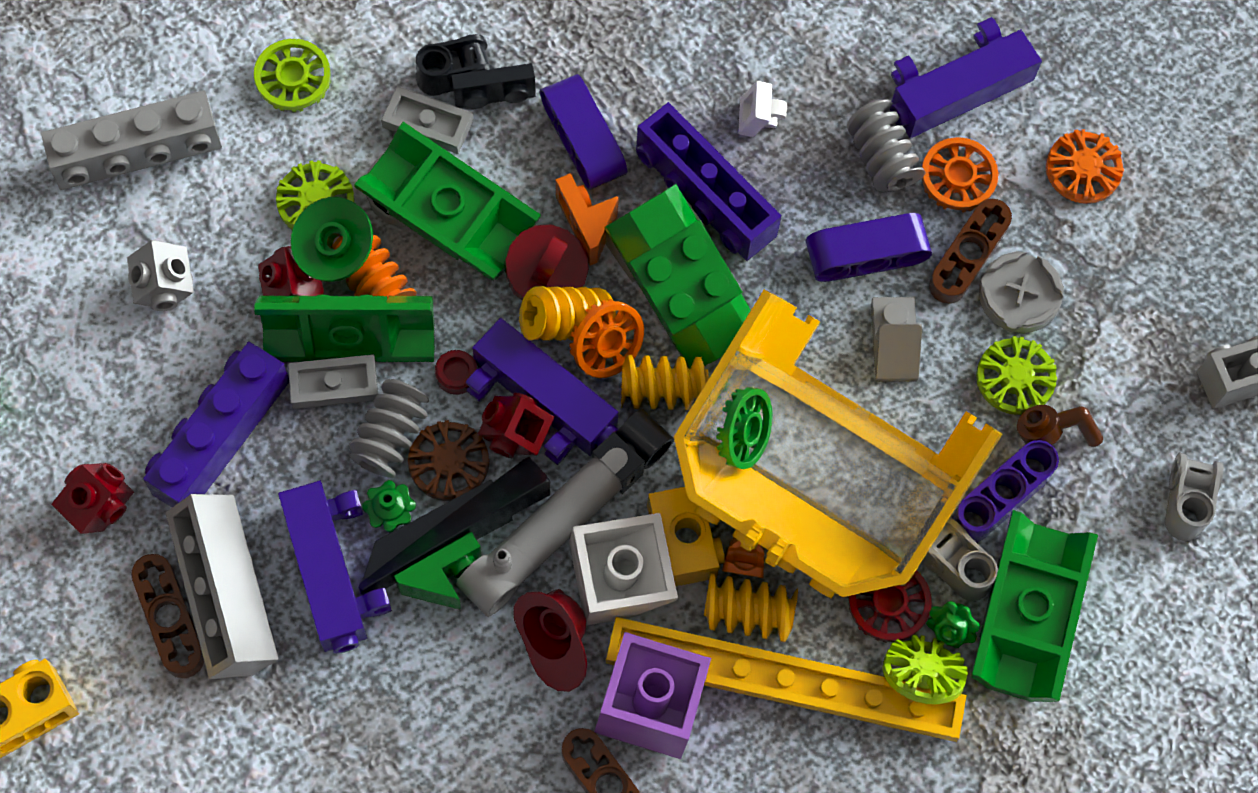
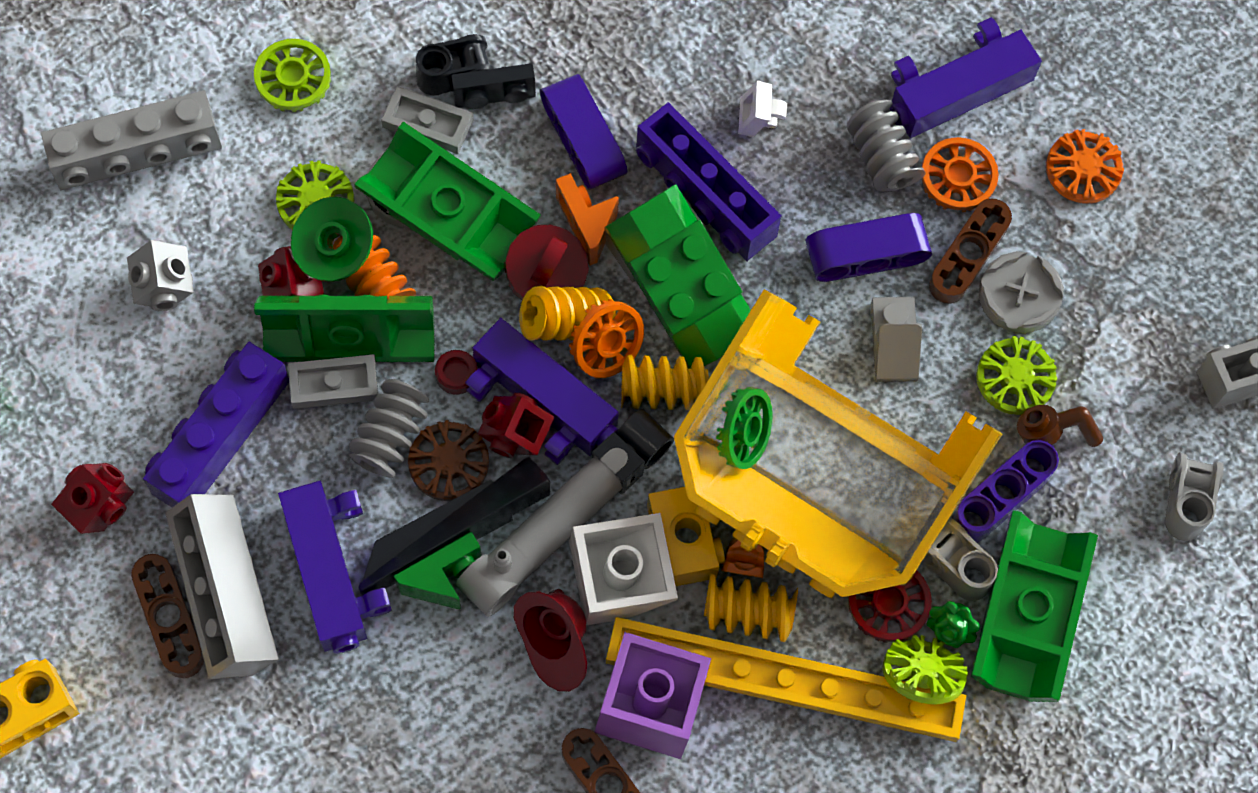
green plant [362,480,416,533] -> none

